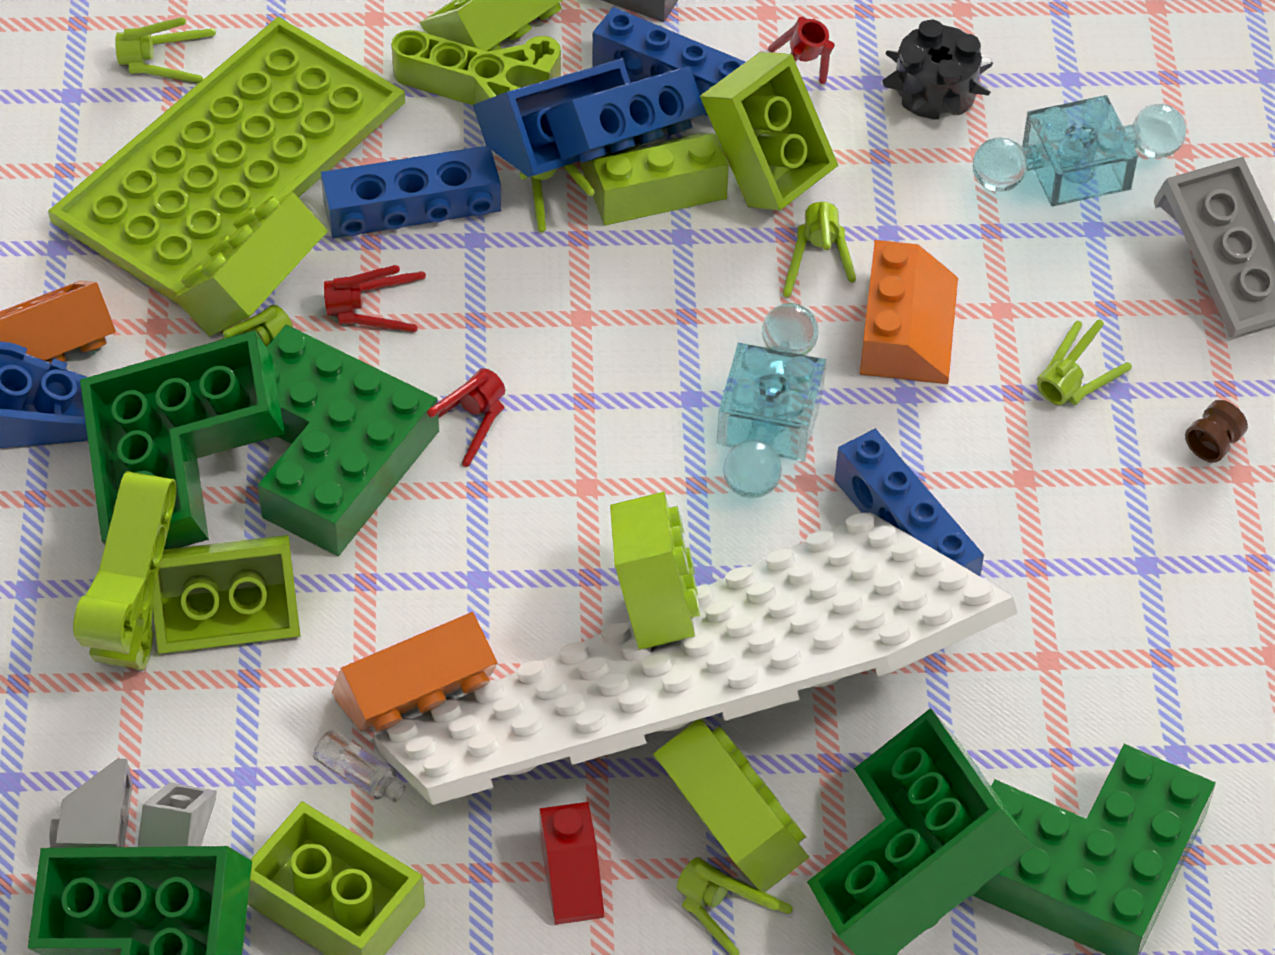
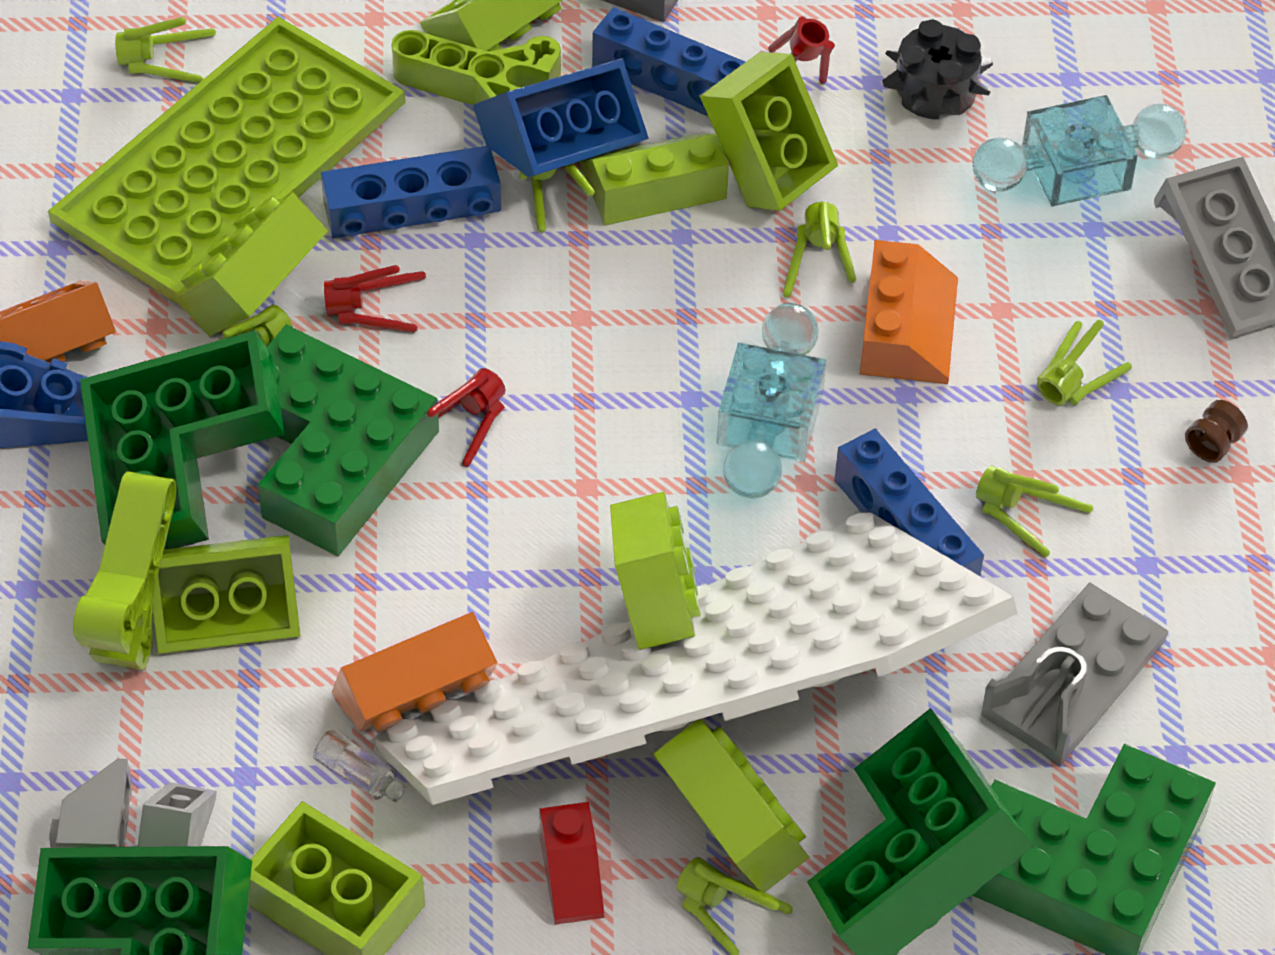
blue brick [545,66,707,163] -> none
none -> lime plant [976,465,1094,557]
none -> light grey plate [981,582,1168,766]

